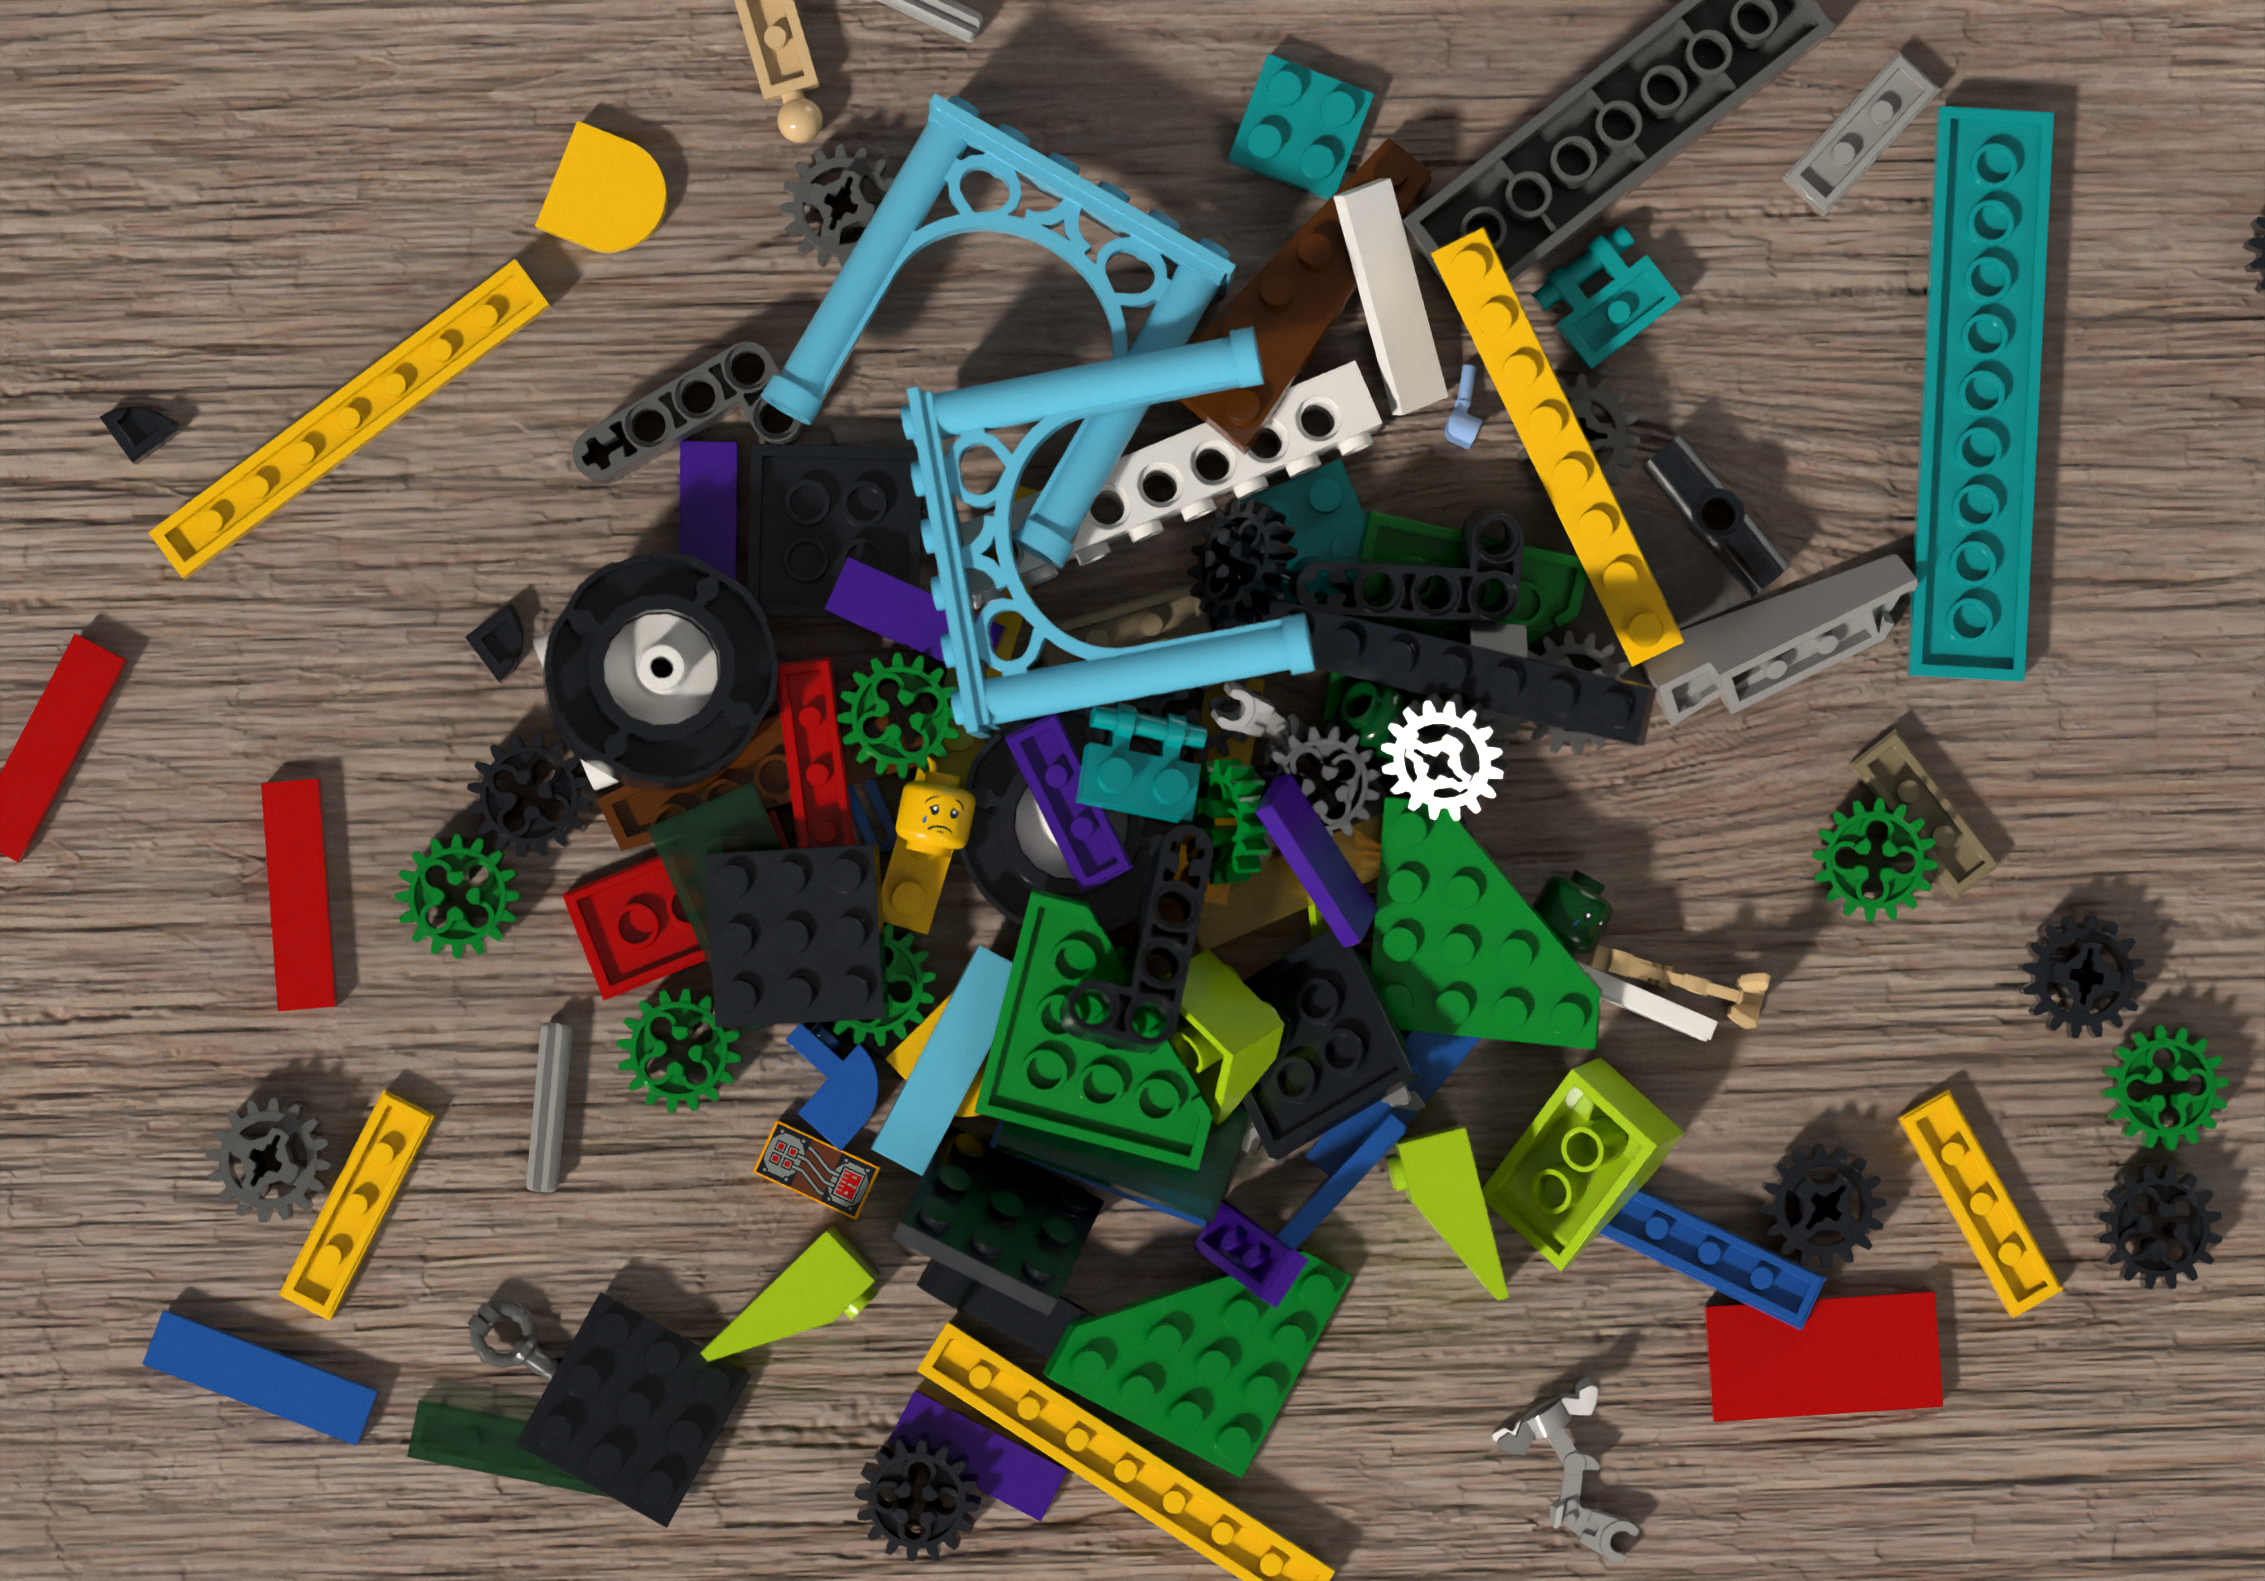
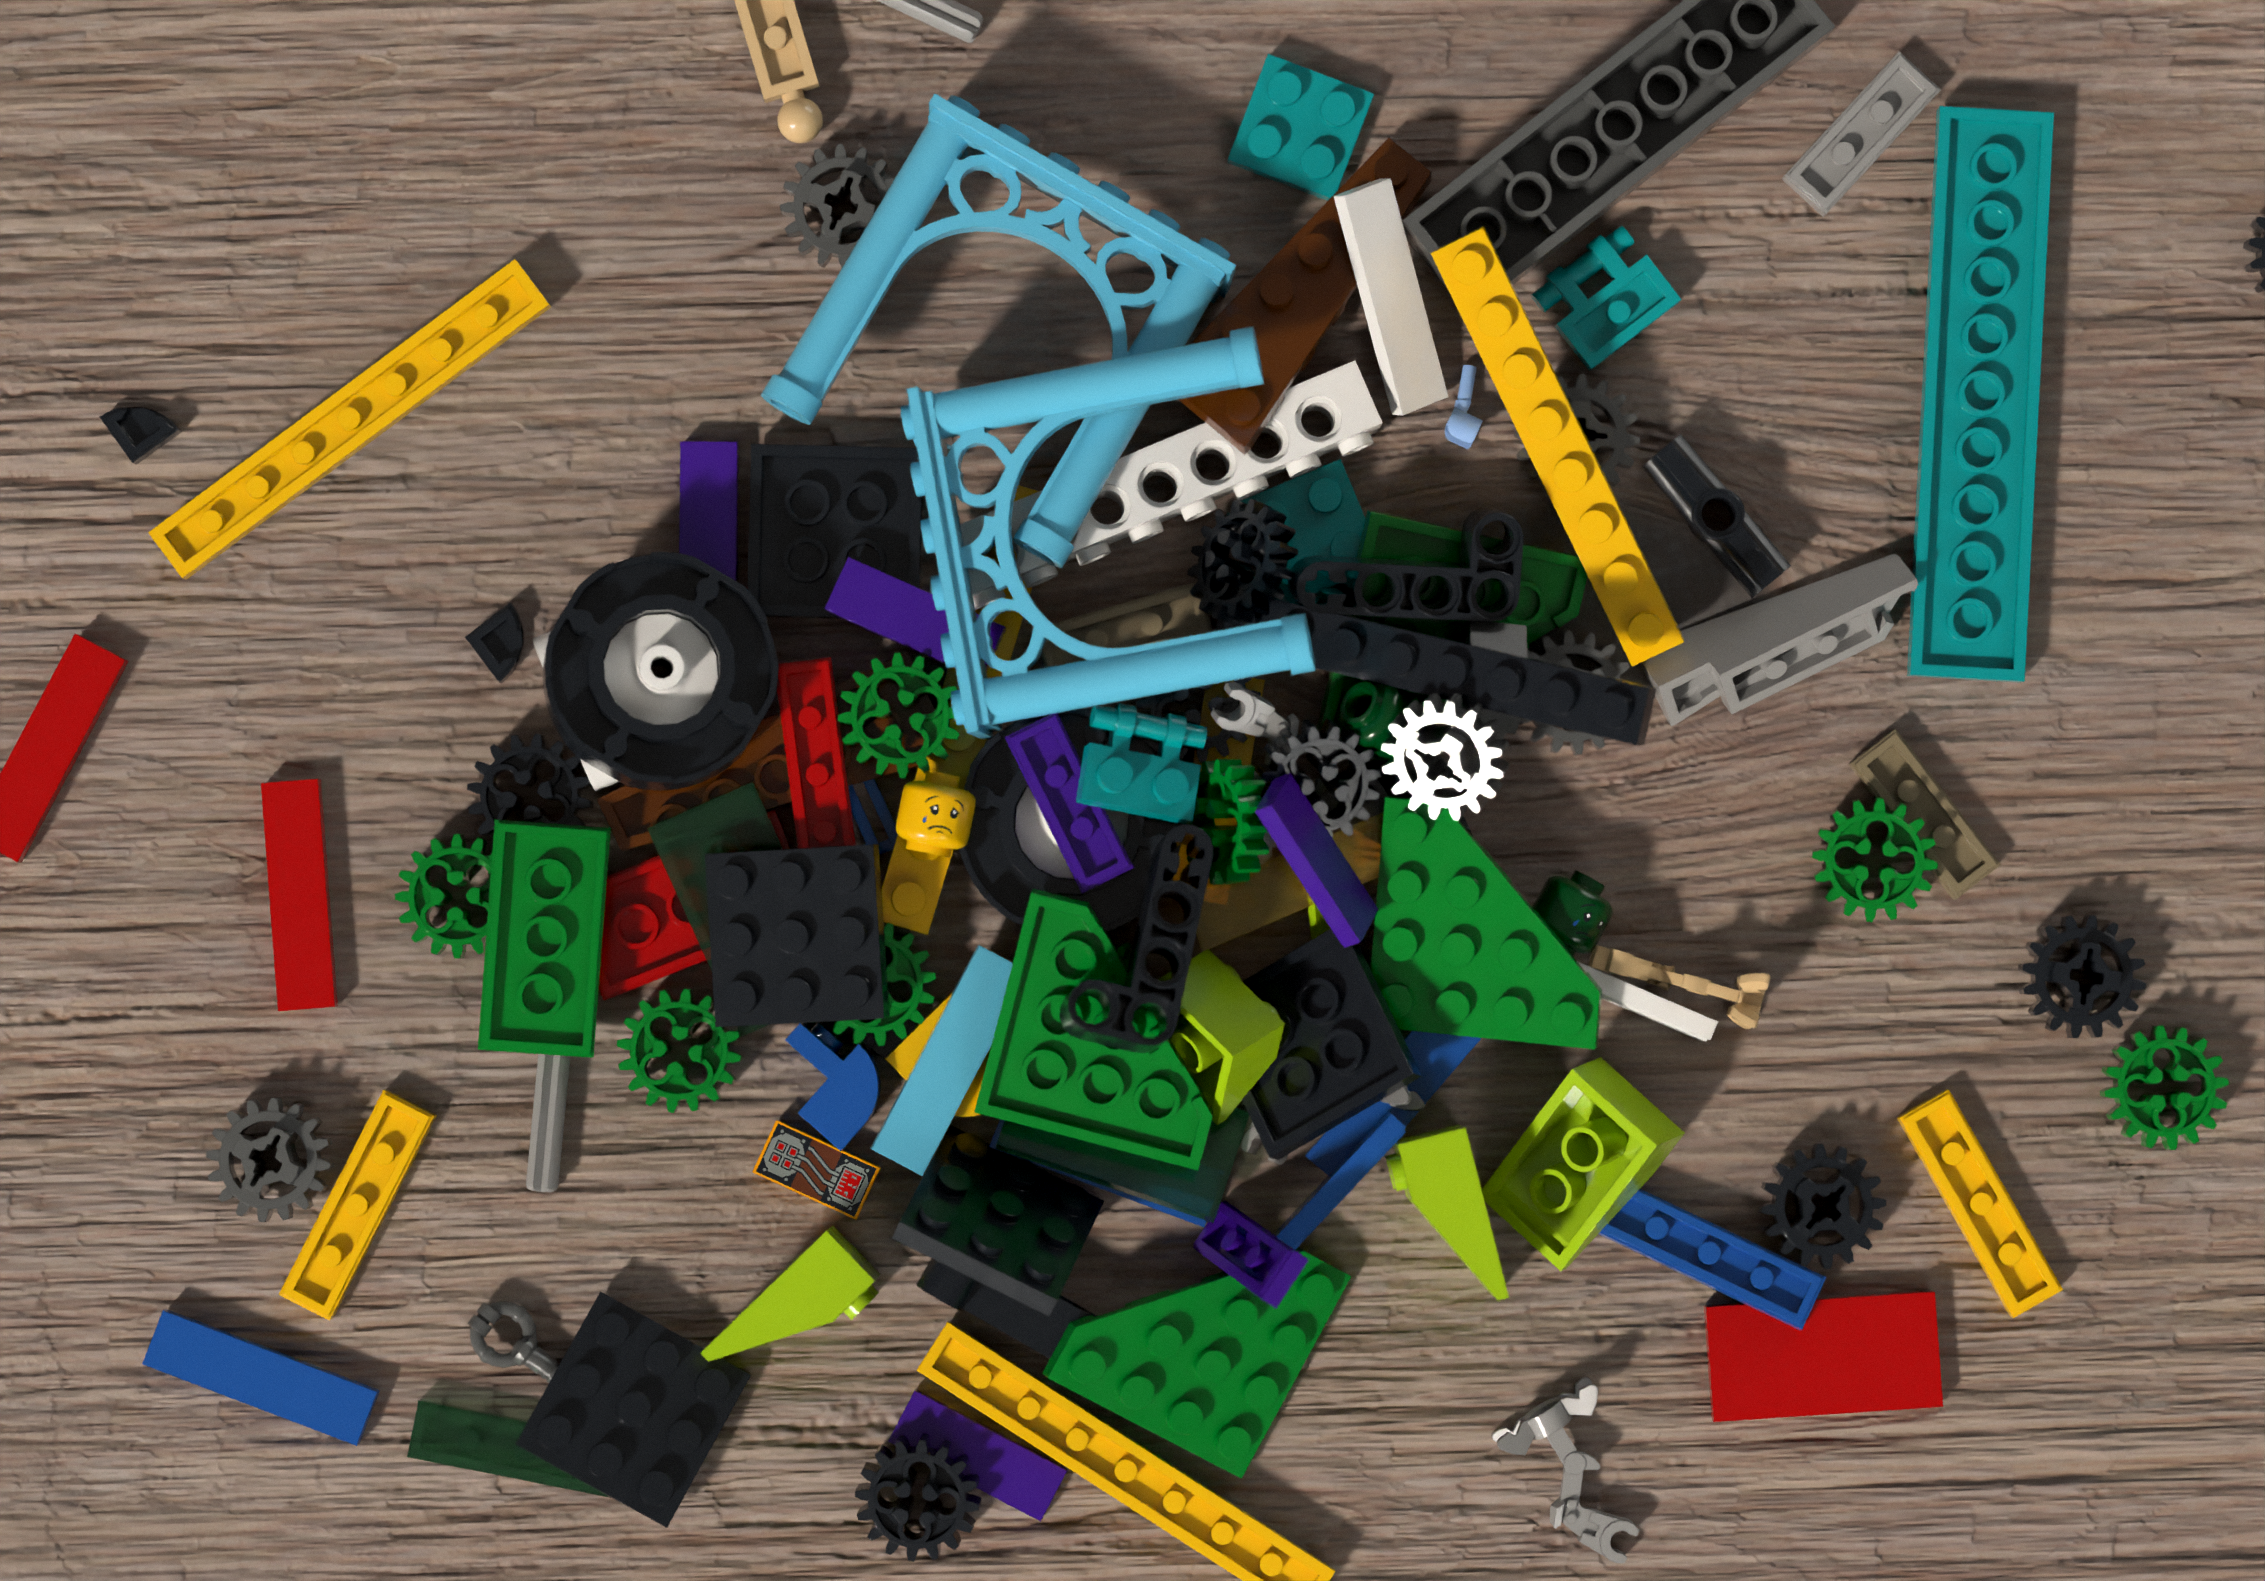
yellow tile [535,120,668,254] -> none
dark grey beam [573,341,805,484] -> none
black gear [2094,1165,2222,1290] -> none
none -> green tile [478,819,611,1058]

